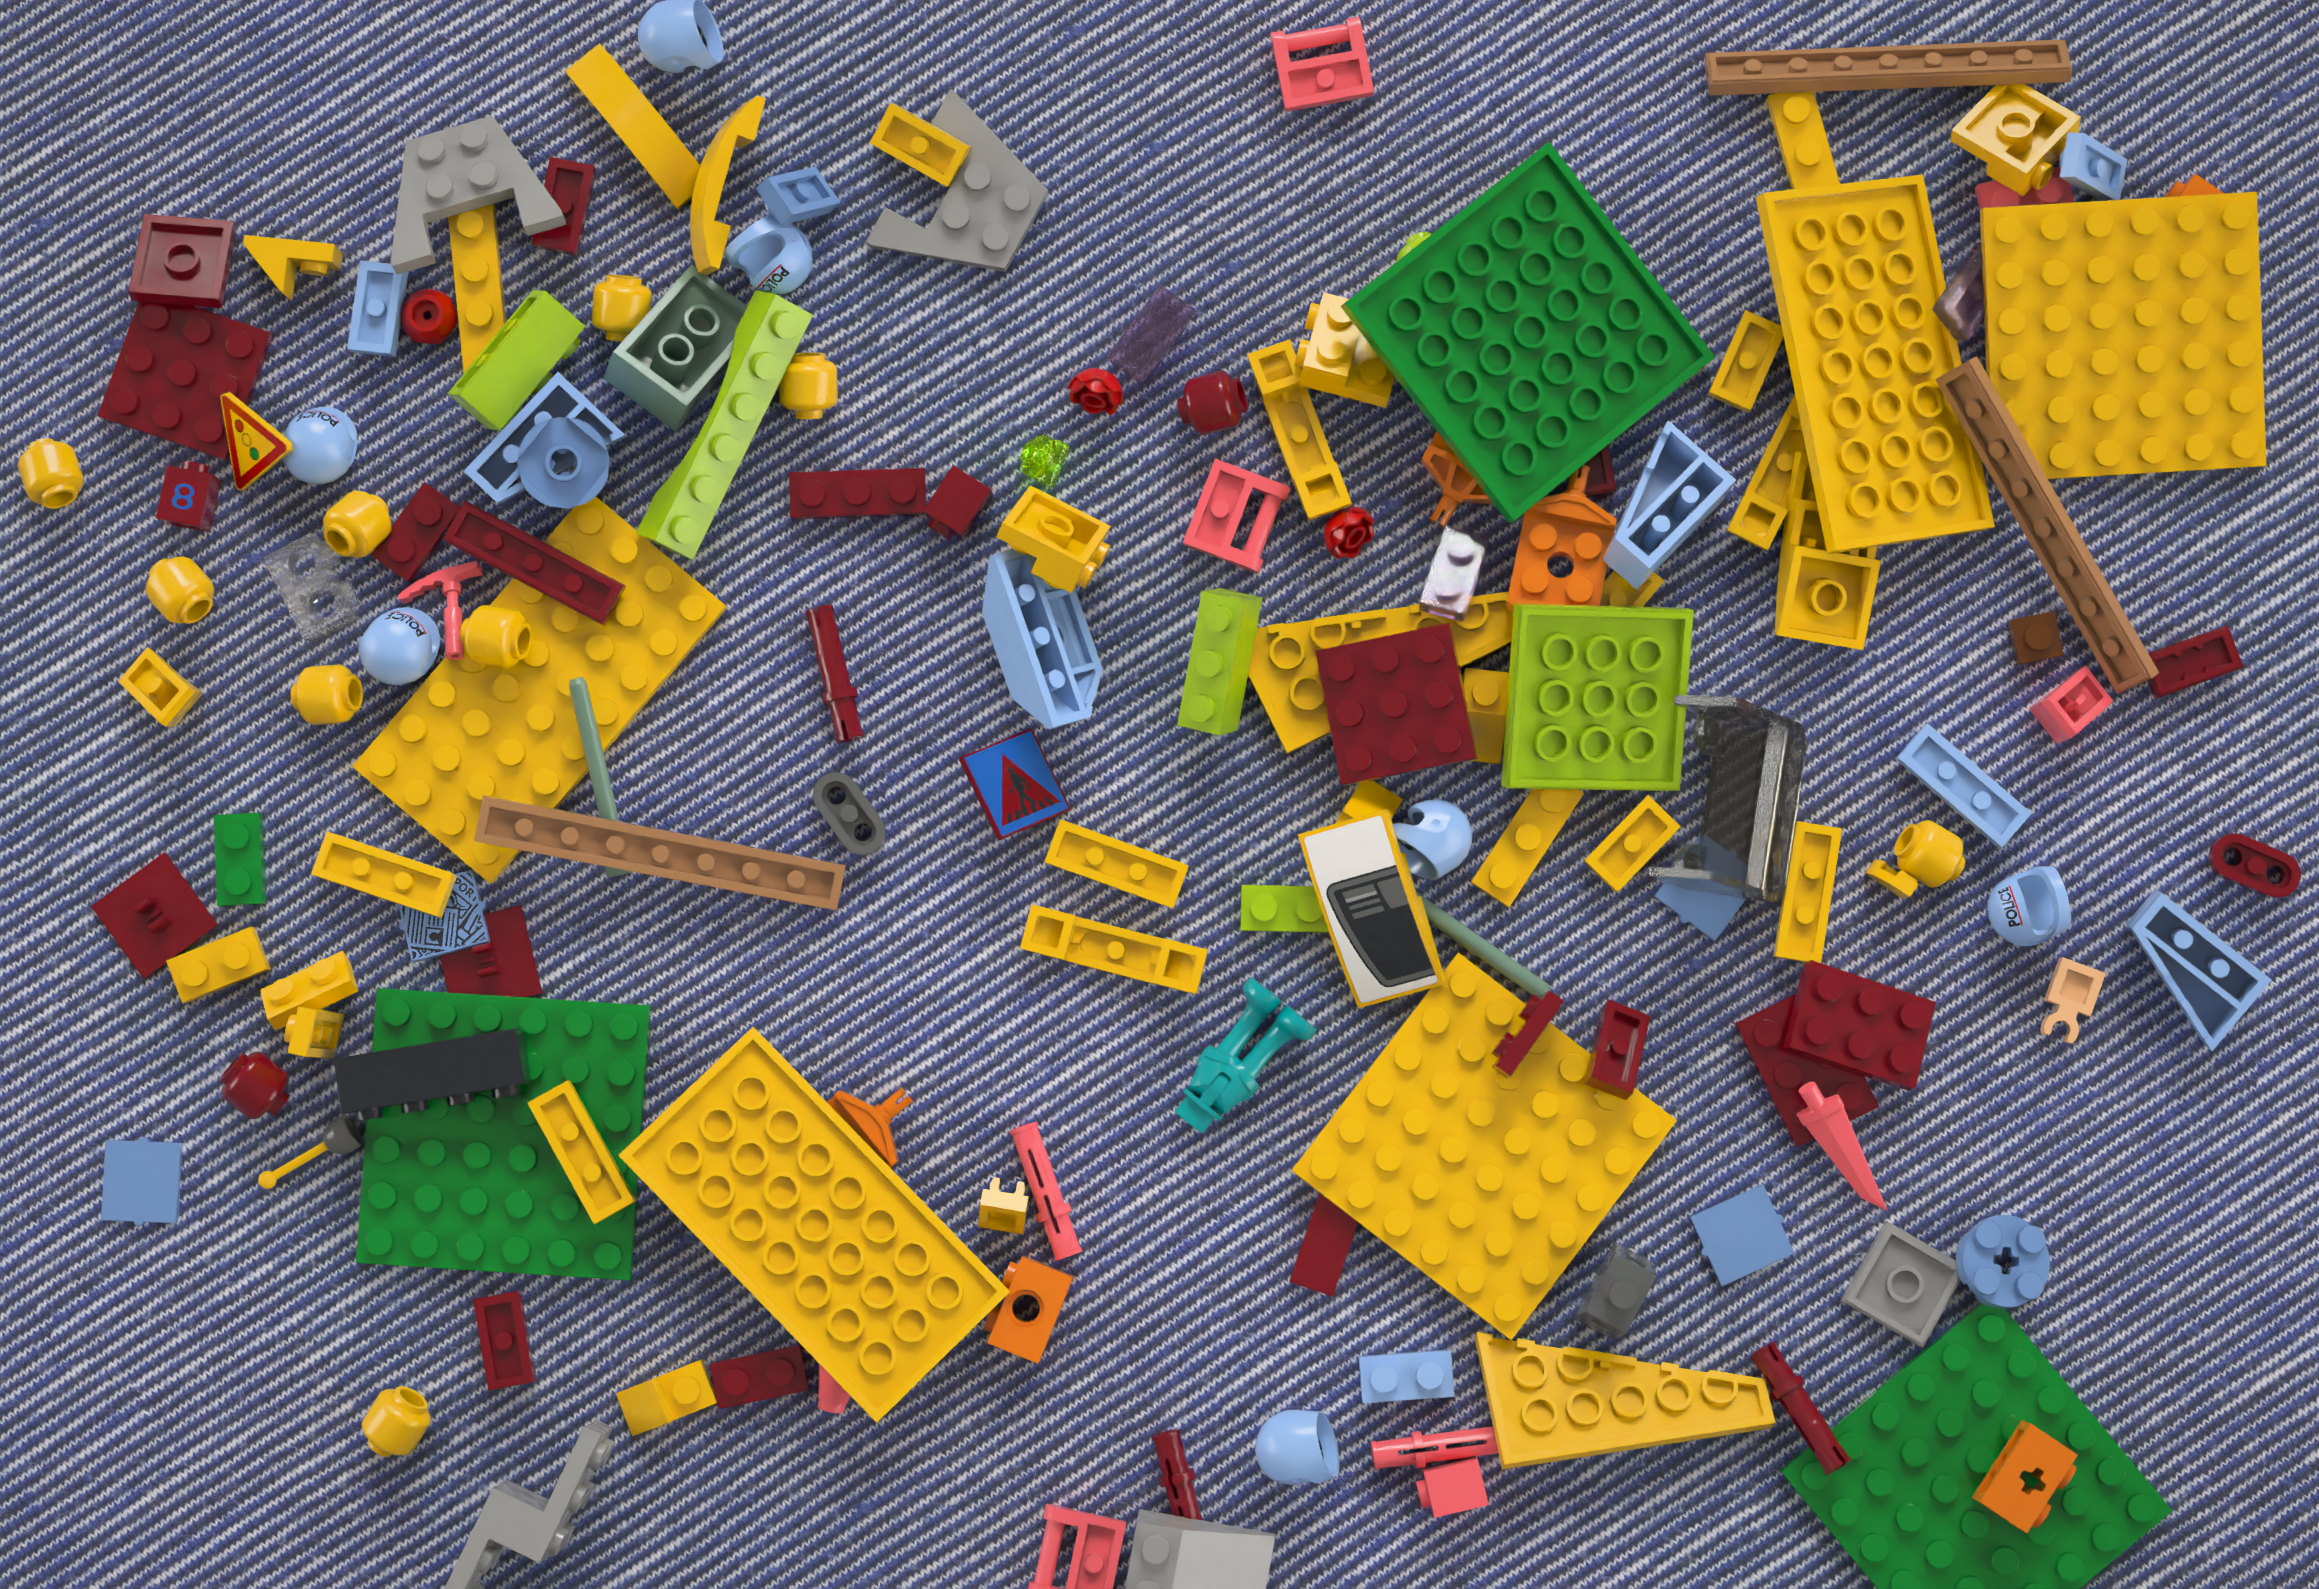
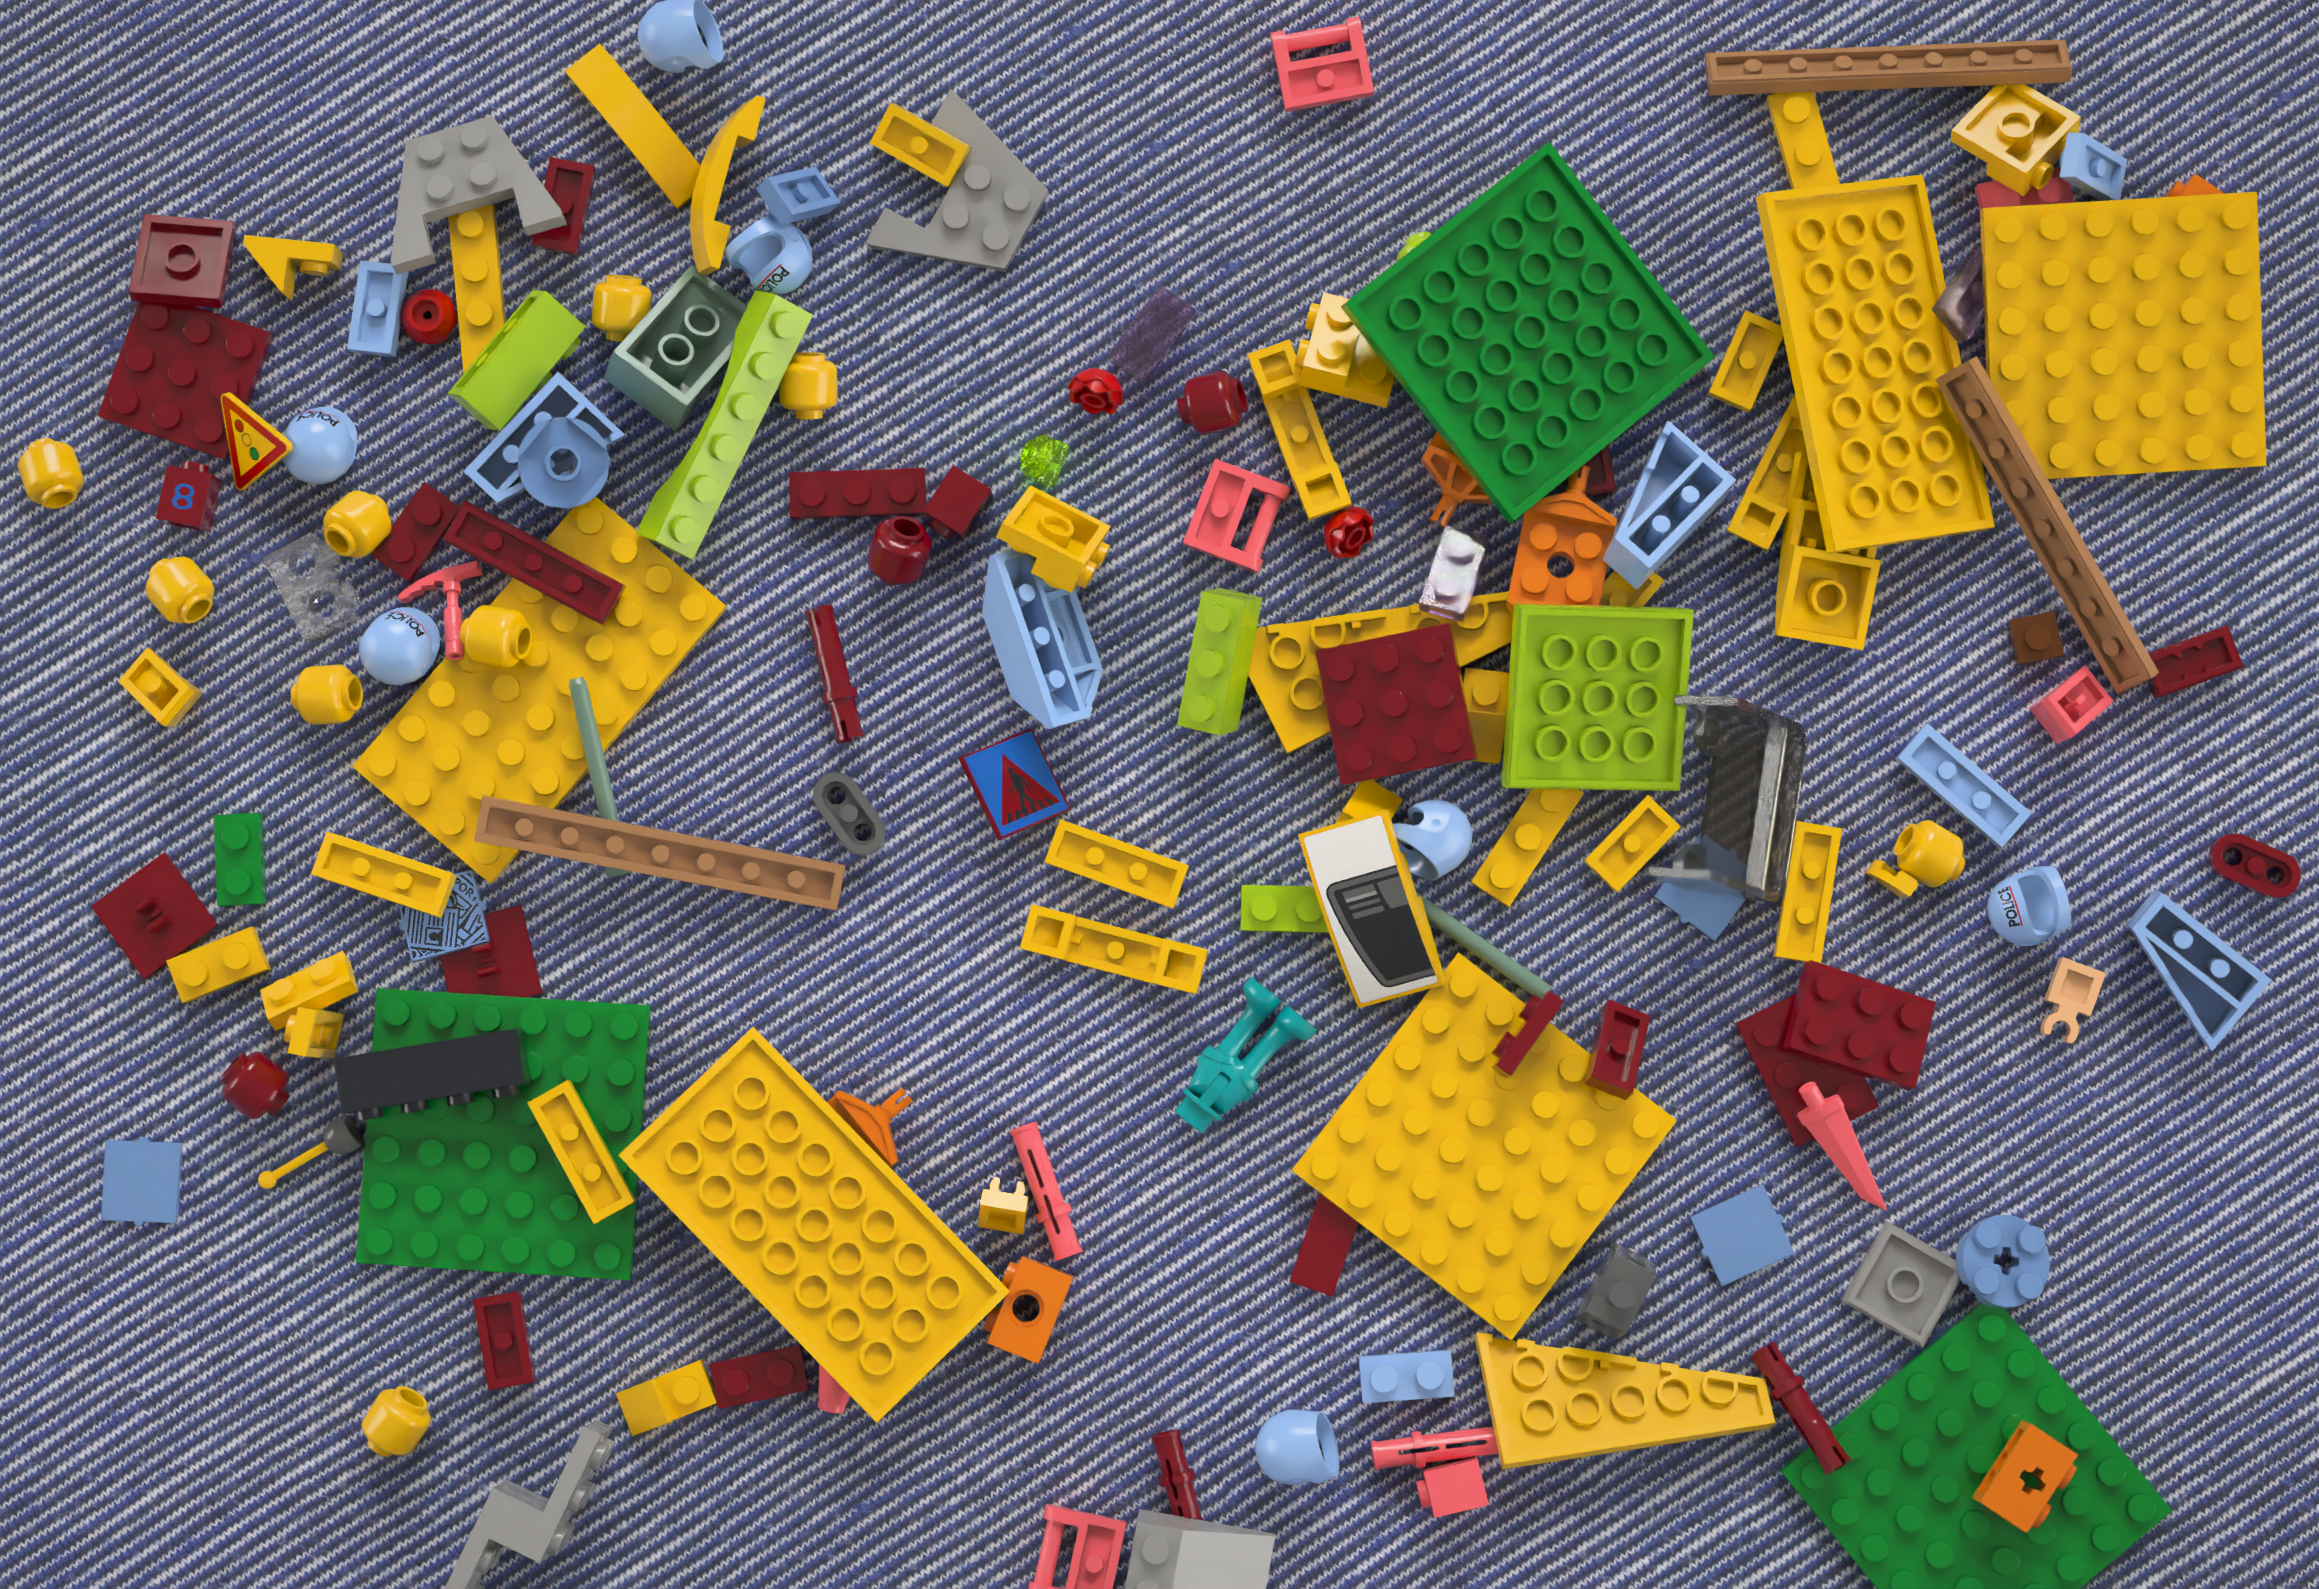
none -> dark red head [867,516,932,585]

